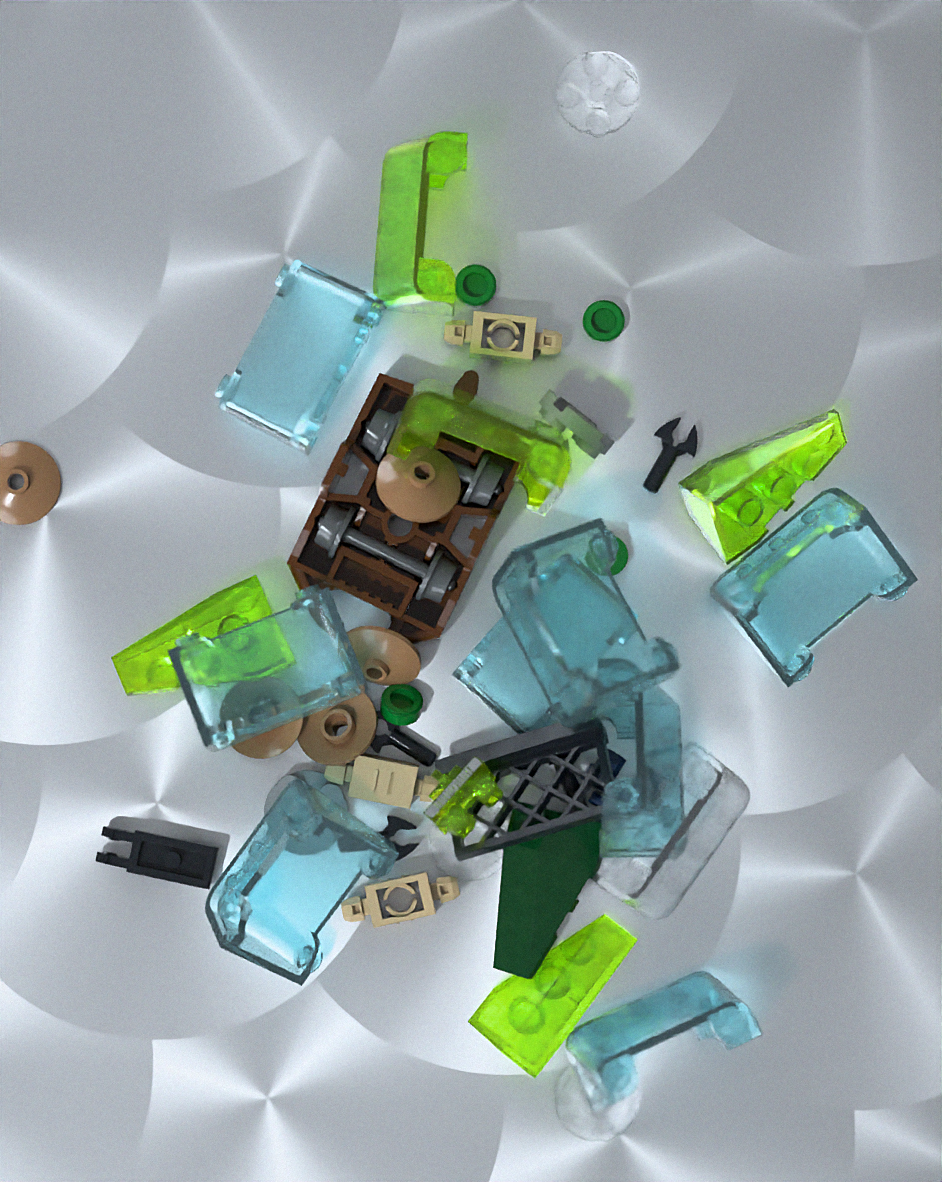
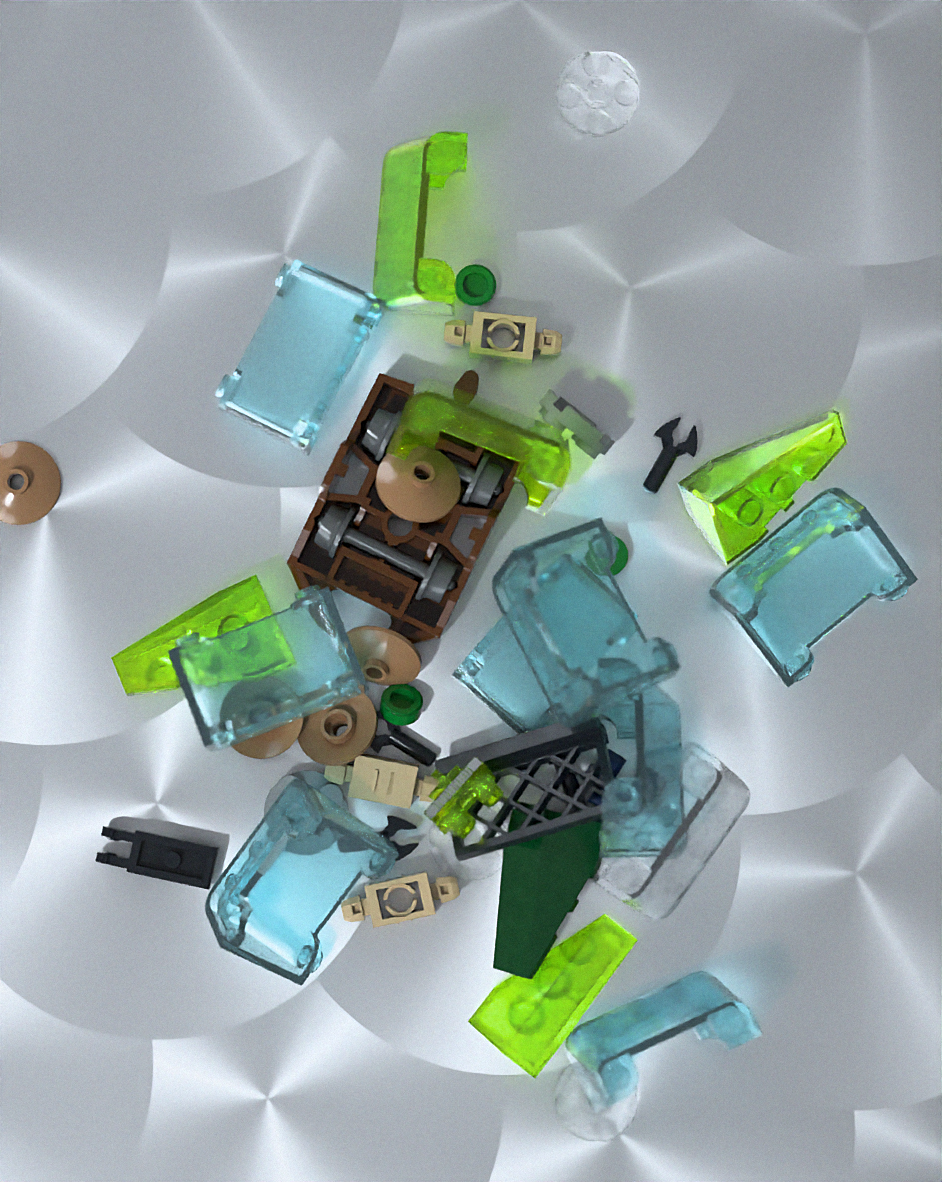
green tile [582,300,625,343] -> none

